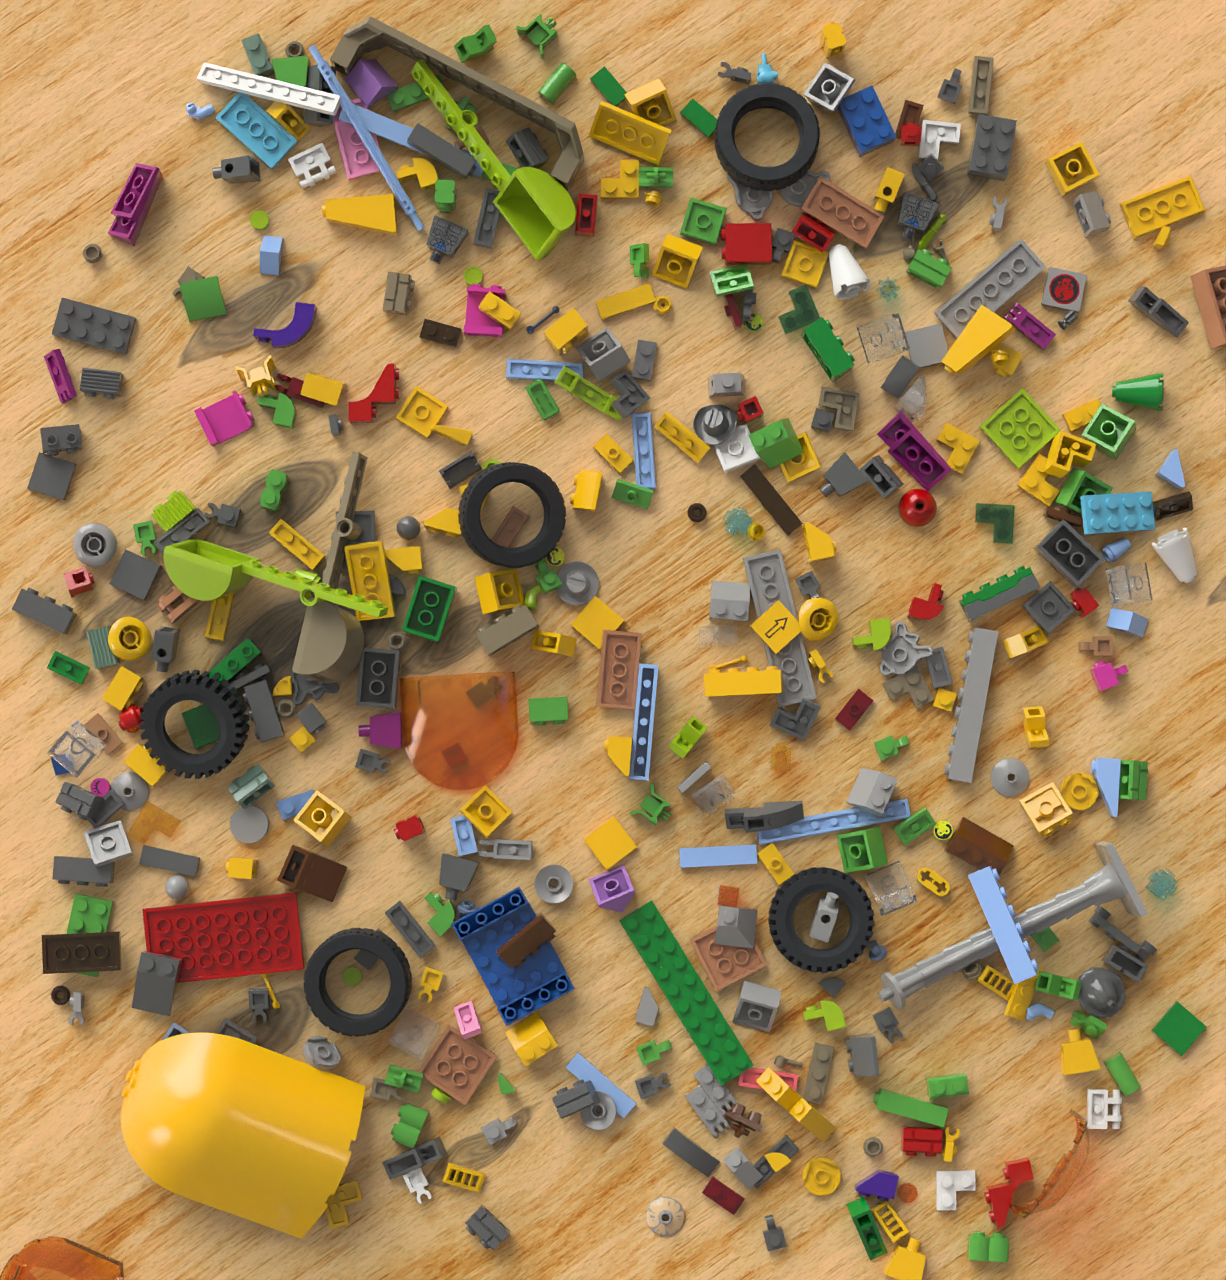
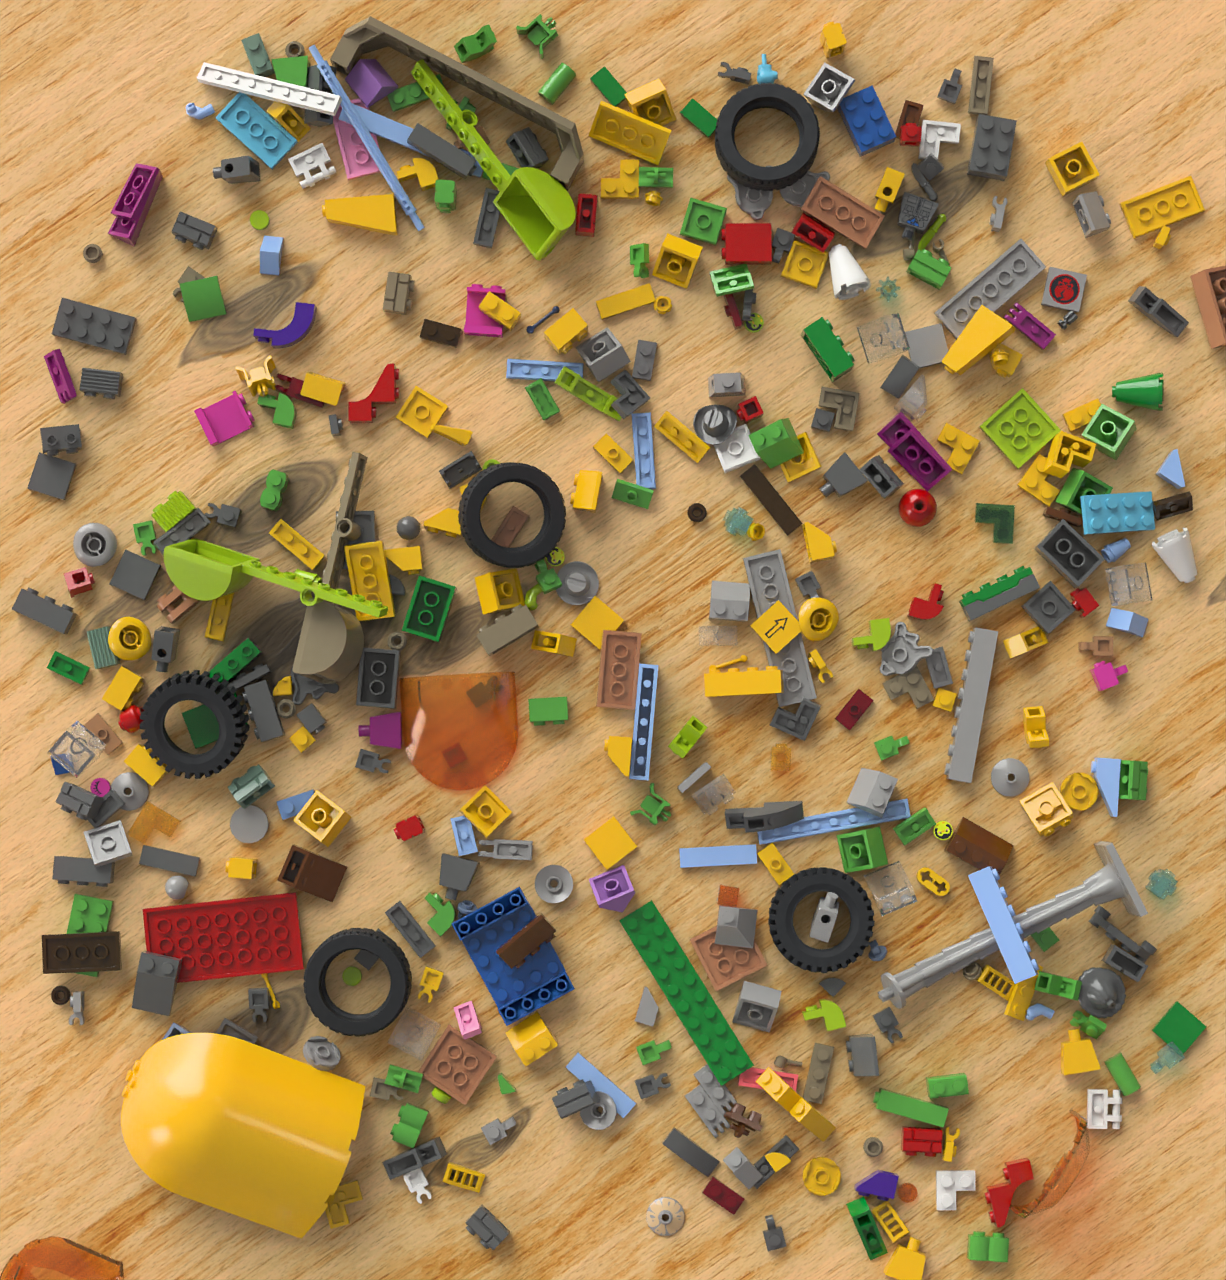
dark grey torso [427,215,469,264] -> none
lime piece [464,266,483,286] -> none
clear green plate [778,285,820,335] -> none
none -> dark grey brick [172,211,217,250]
none -> clear light blue plate [1150,1041,1185,1074]

